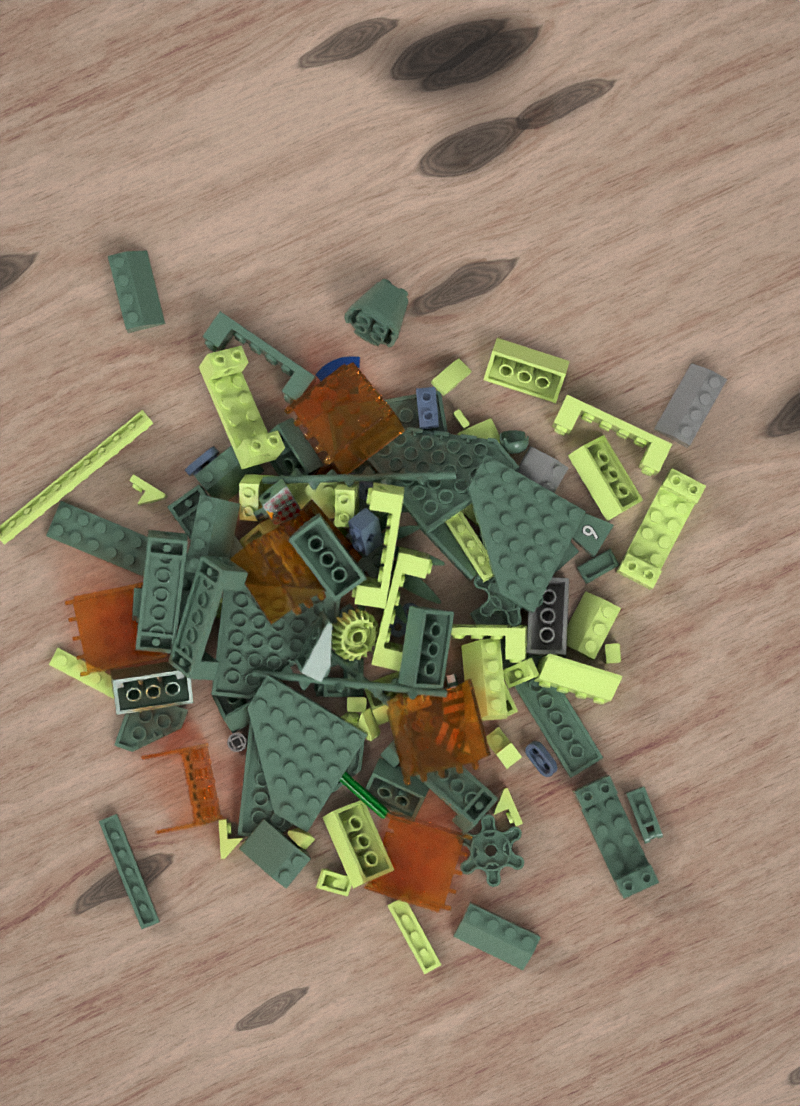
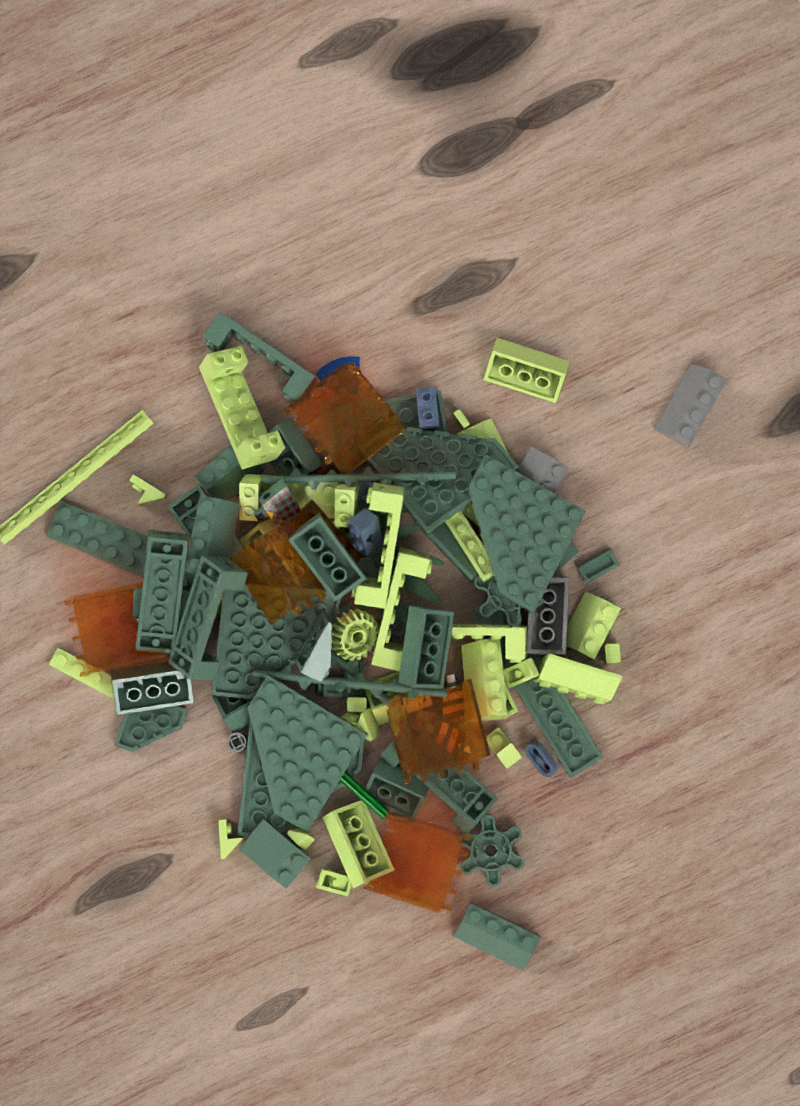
sand green plate [99,814,160,929] -> none
sand green slope [108,251,165,333] -> none
clear orange windscreen [141,743,223,835] -> none
sand blue plate [185,446,219,476] -> none
sand green cone [344,279,408,347] -> none
yellowish green plate [387,896,441,974] -> none
yellowish green slope [431,358,472,396] -> none
yellowish green slope [493,787,523,826] -> none
sand green hair [500,430,529,454] -> none
yellowish green plate [552,395,672,476] -> none
yellowish green slope [568,435,643,521] -> none
sand green torso [572,513,614,557] -> none
sand green plate [572,775,659,899] -> none
yellowish green plate [616,468,706,590] -> none
sand green plate [626,786,663,844] -> none

